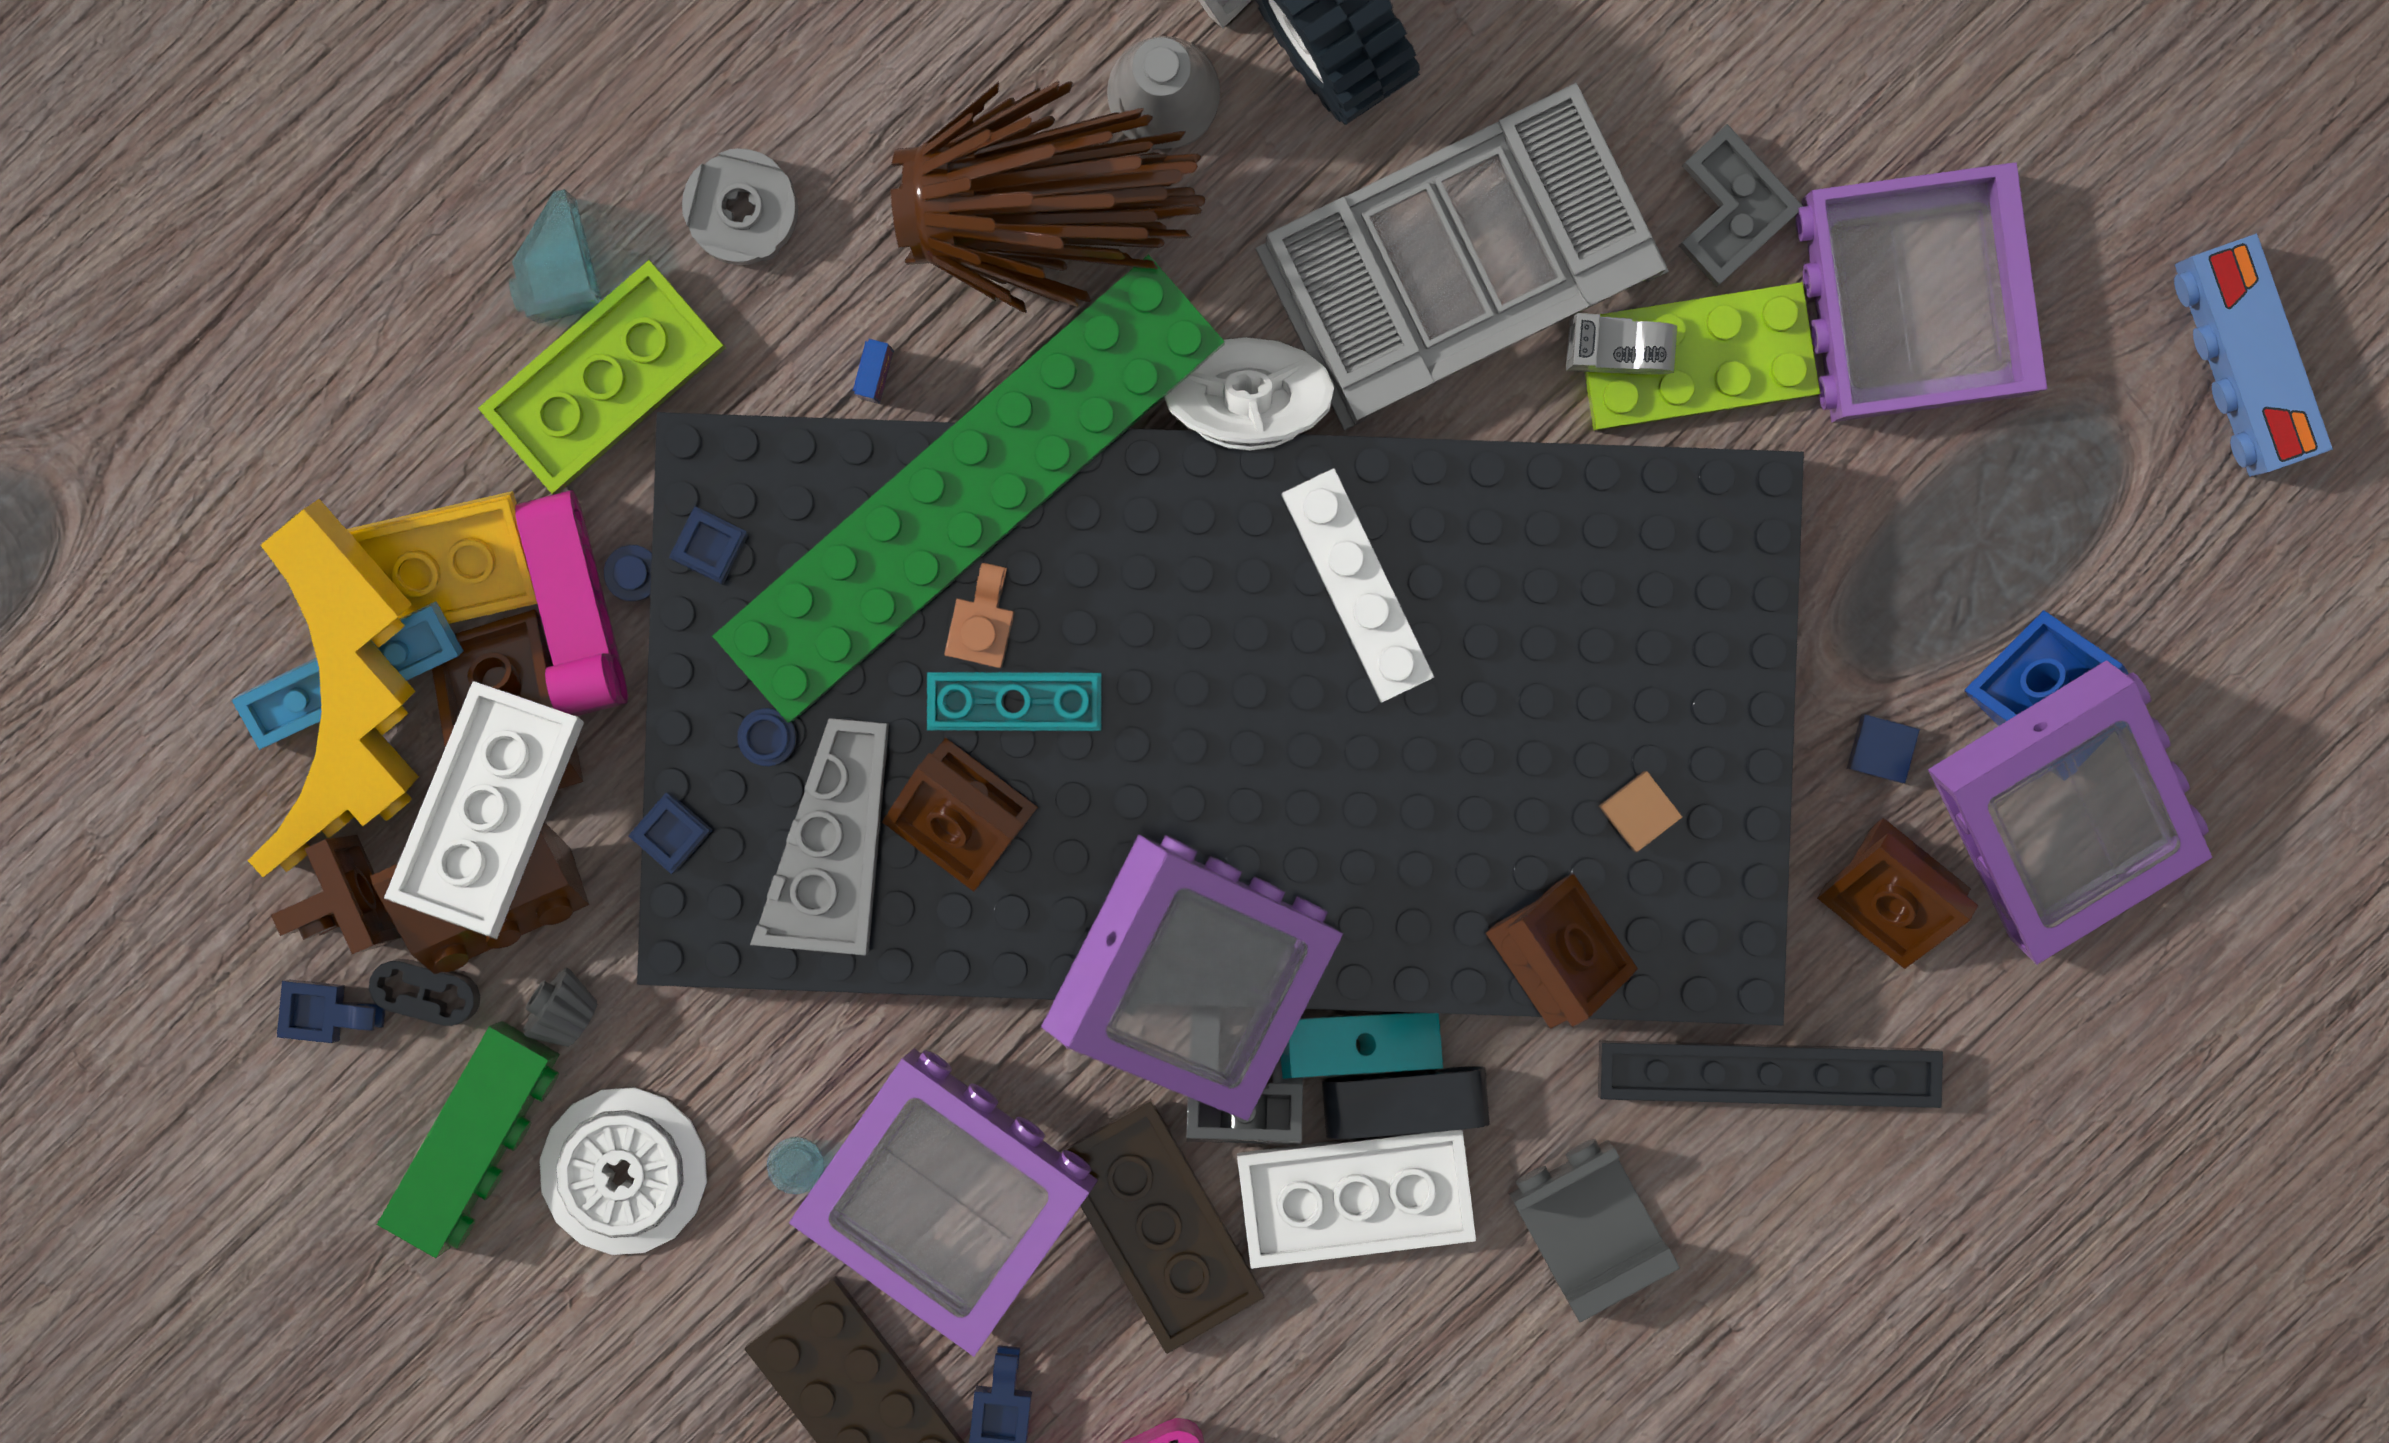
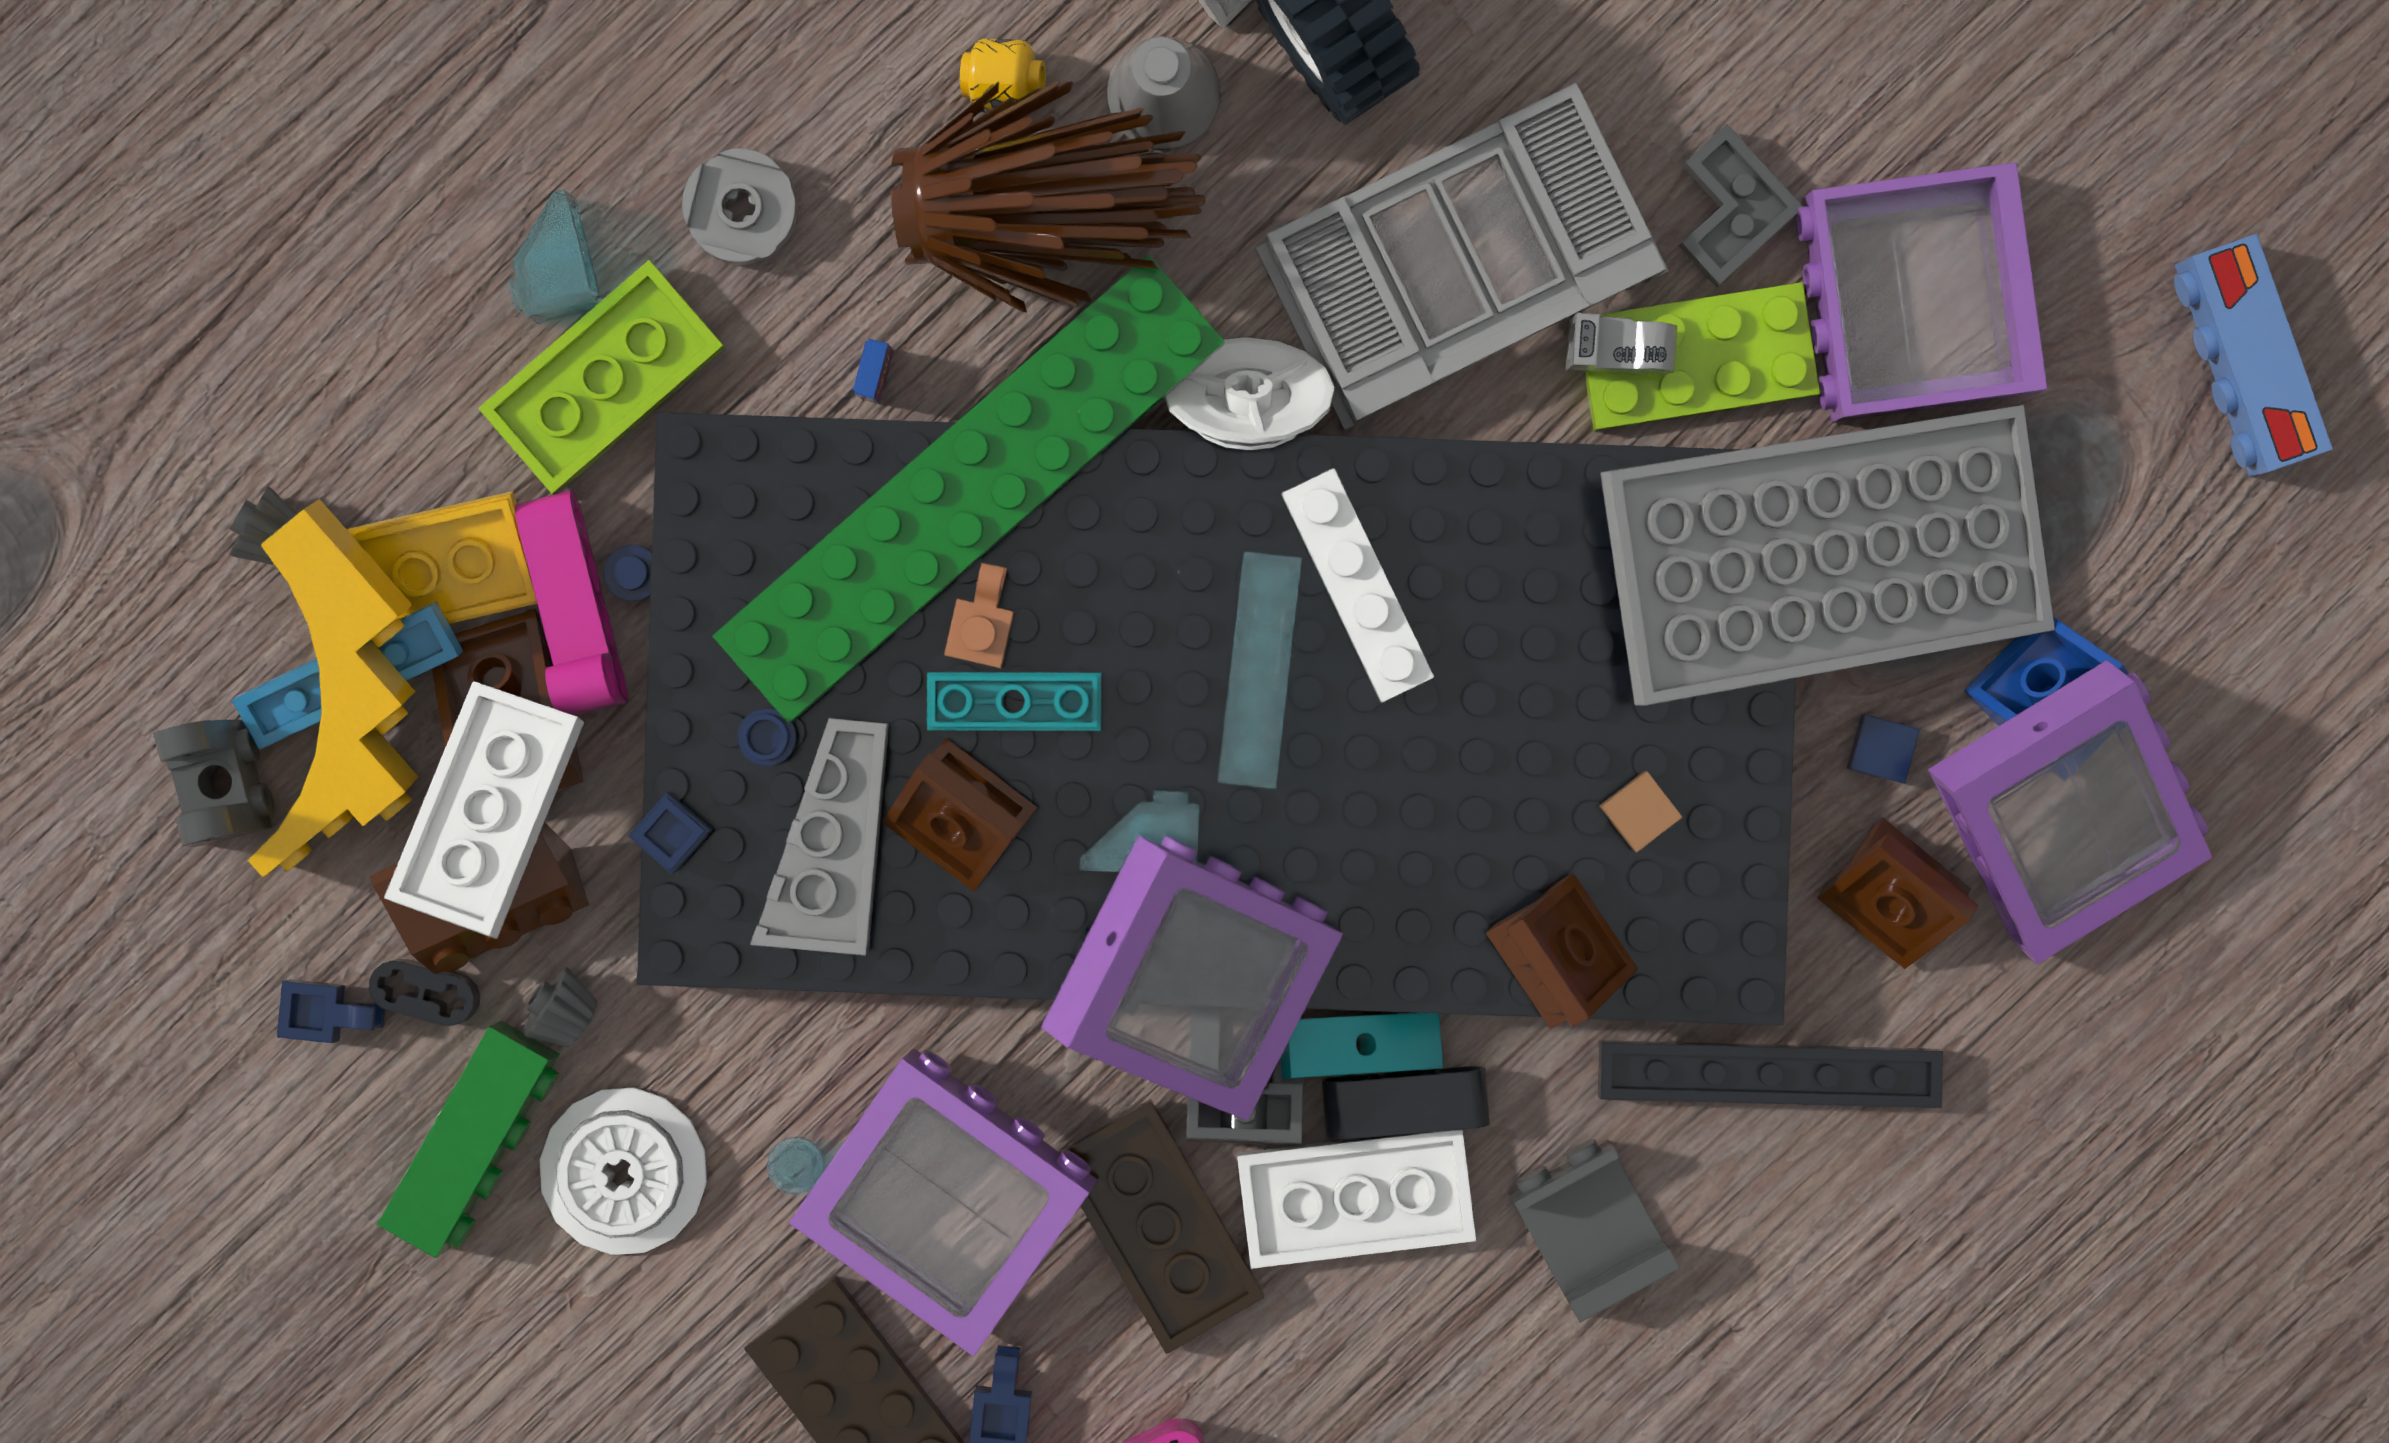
reddish brown bracket [271,835,402,955] -> none
dark blue tile [669,506,748,585] -> none
none -> dark grey brick [153,720,274,847]
none -> dark grey piece [229,487,297,565]
none -> yellow head [960,39,1046,113]
none -> clear light blue slope [1079,790,1200,872]
none -> clear light blue plate [1218,552,1302,789]
none -> light grey plate [1601,405,2055,706]

